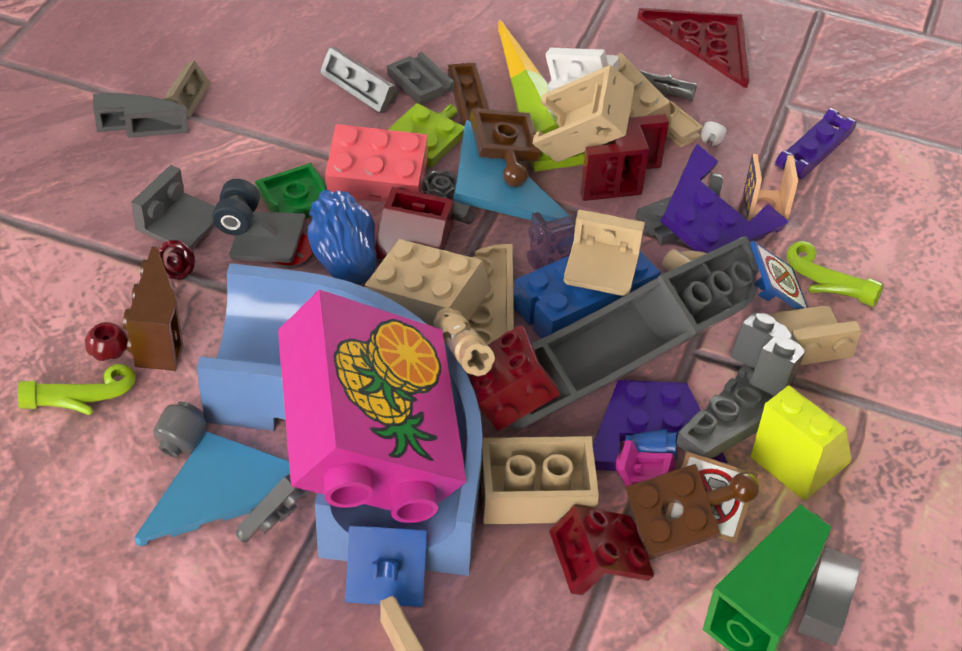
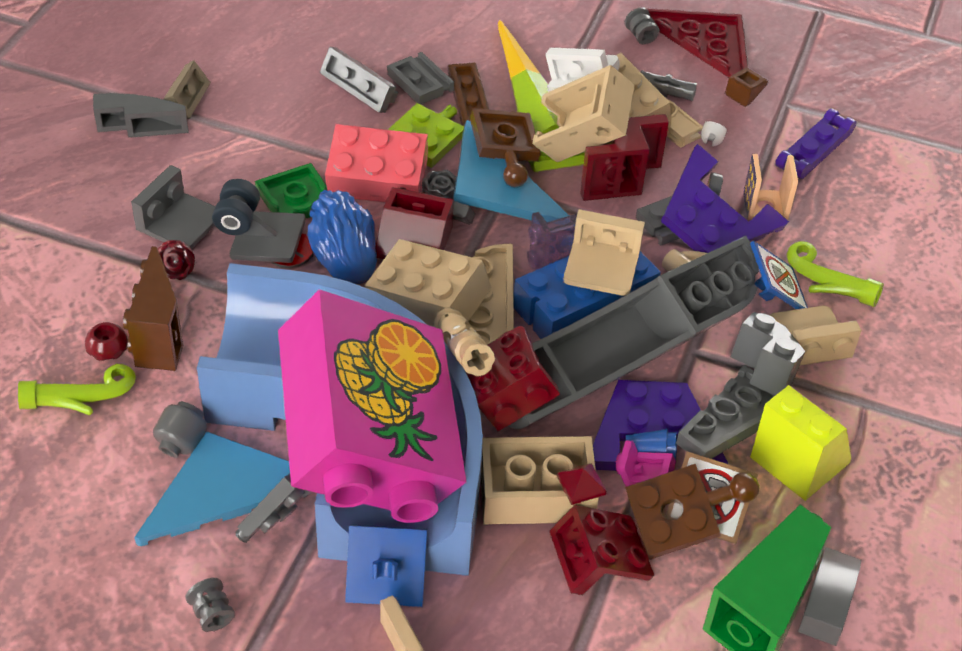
none -> dark grey bush [185,578,235,632]
none -> dark red slope [557,463,607,505]
none -> dark grey bush [624,7,660,45]
none -> reddish brown slope [725,67,768,107]

